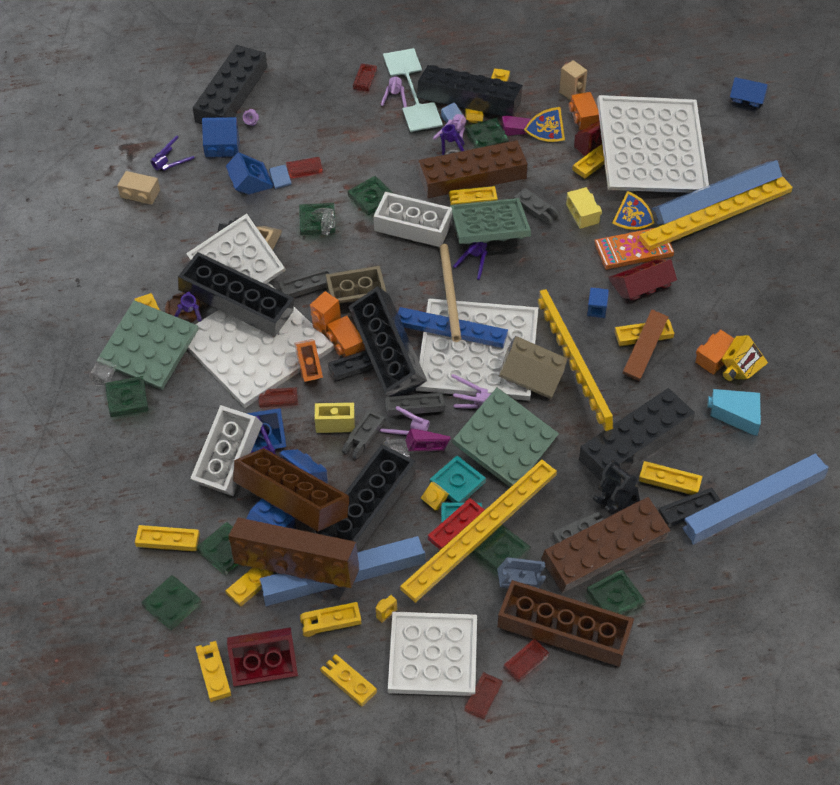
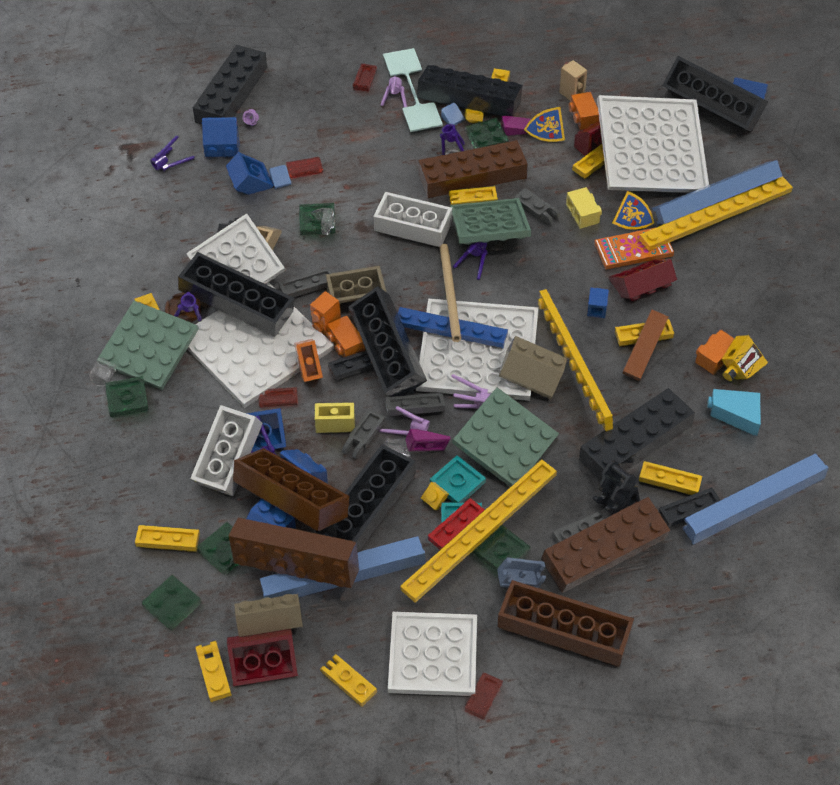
tan brick [117,171,160,205] -> none
yellow hinge [225,567,274,606] -> none
yellow plate [300,602,362,637] -> none
clear green plate [347,176,394,216] -> none
yellow plate [376,595,397,623] -> none
lavender plant [433,114,466,148] -> none
clear red tile [503,639,549,683] -> none
clear green plate [587,569,646,616] -> none
none -> dark tan slope [234,594,303,637]
none -> black brick [662,56,768,132]

